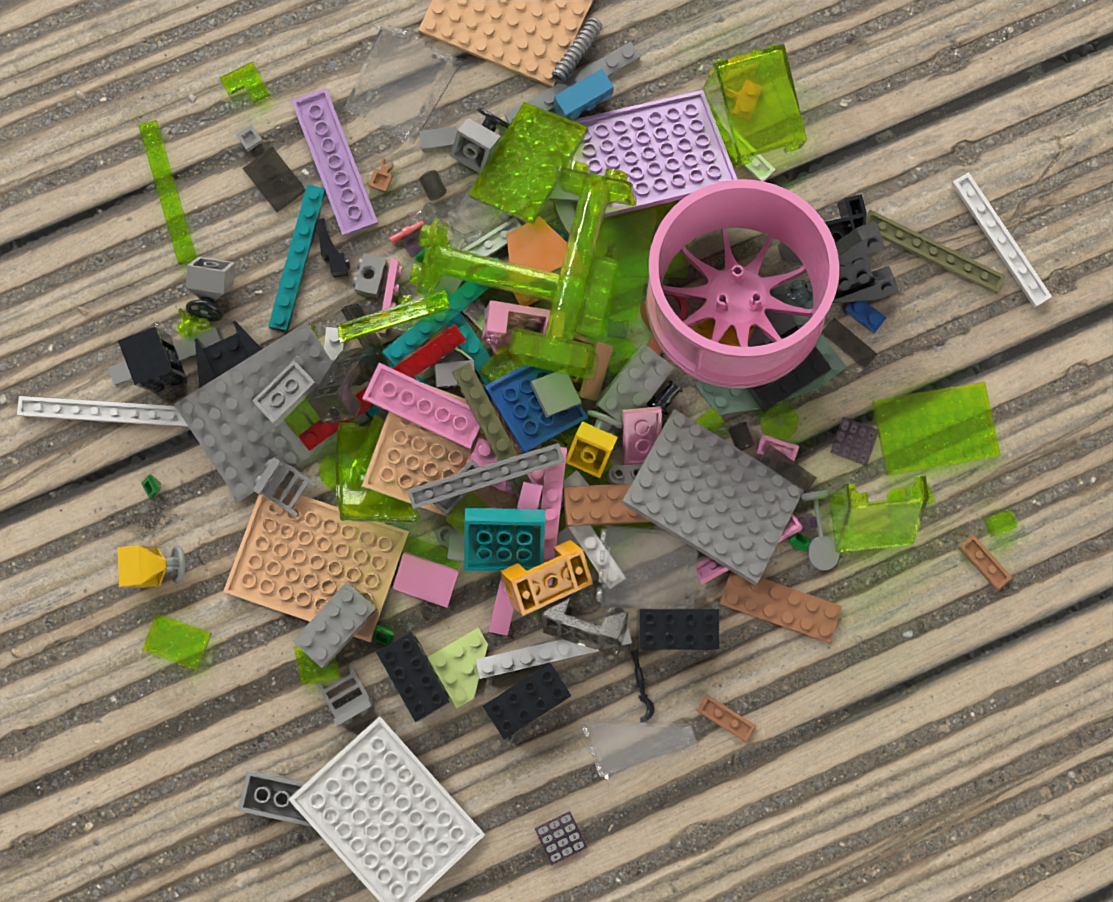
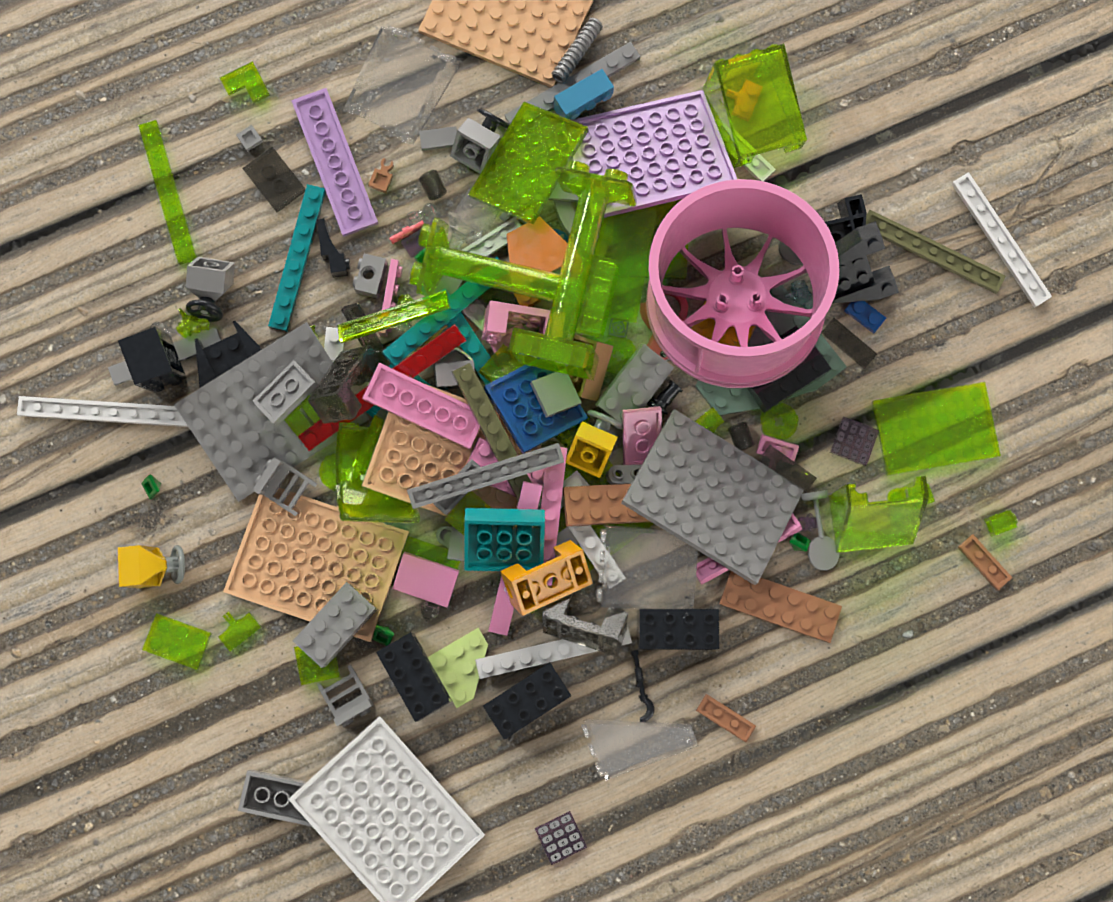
none -> clear neon green plate [218,611,262,652]

